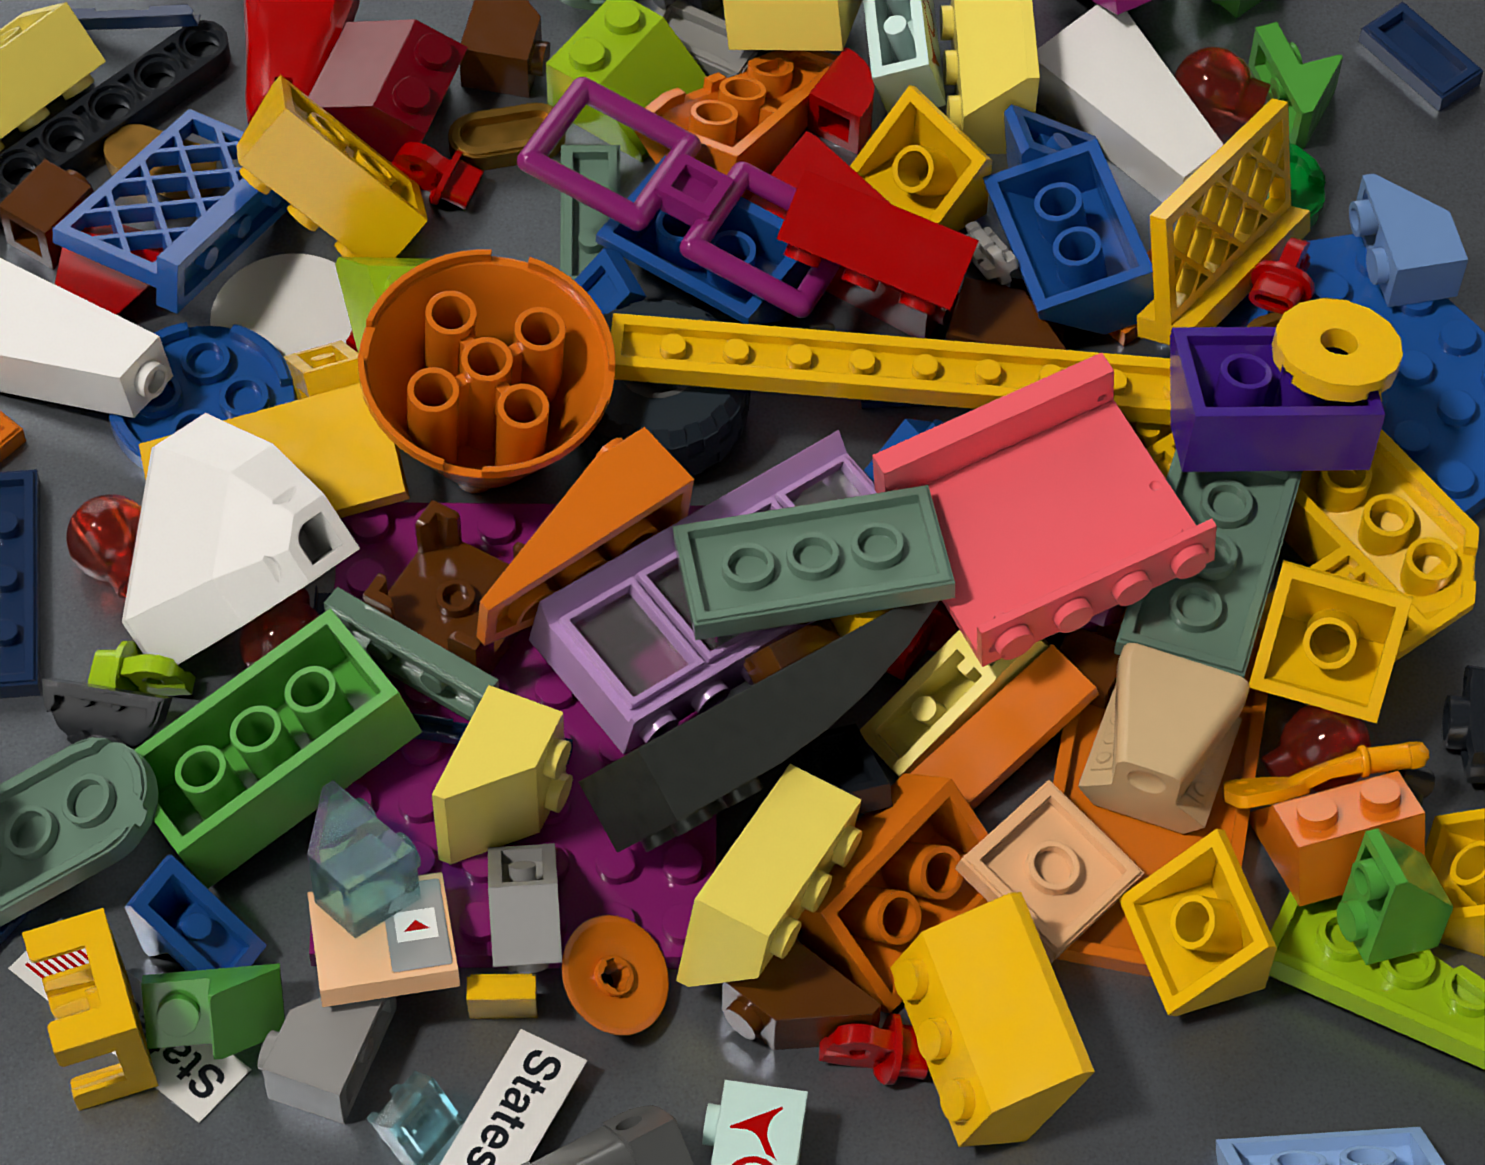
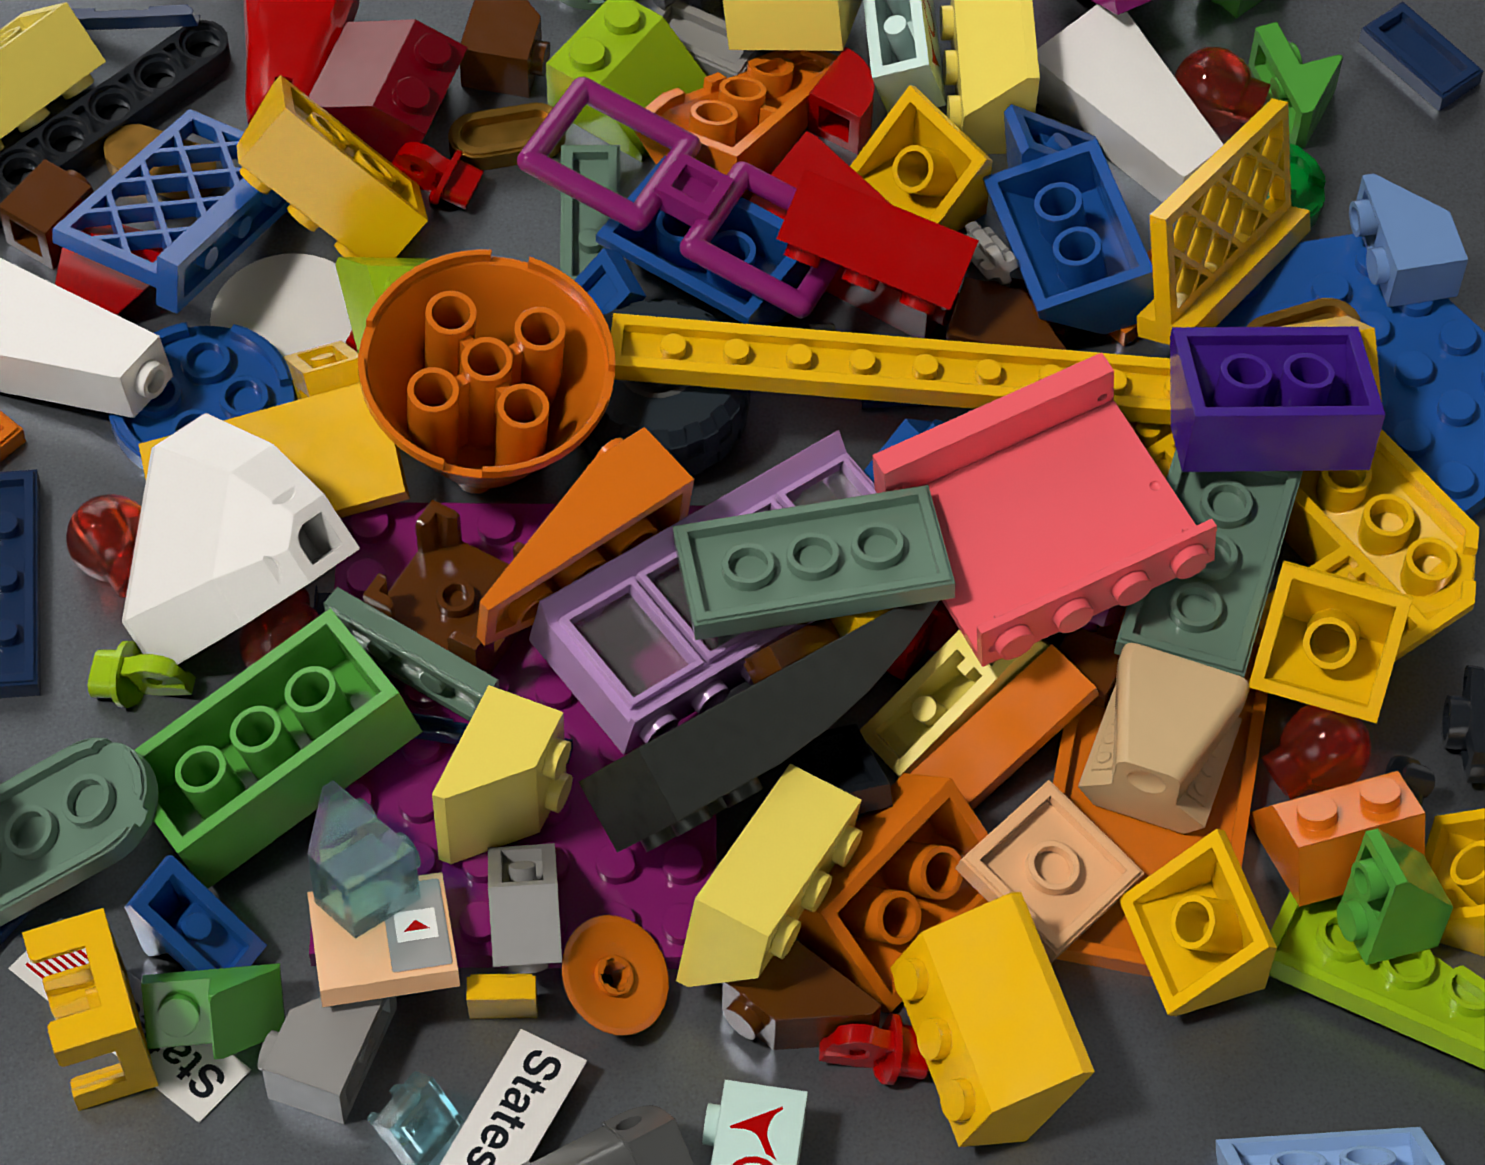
black tile [42,678,173,748] -> none
light orange piece [1223,741,1430,808] -> none
red piece [1249,237,1315,315] -> none
yellow tile [1272,298,1403,402] -> none

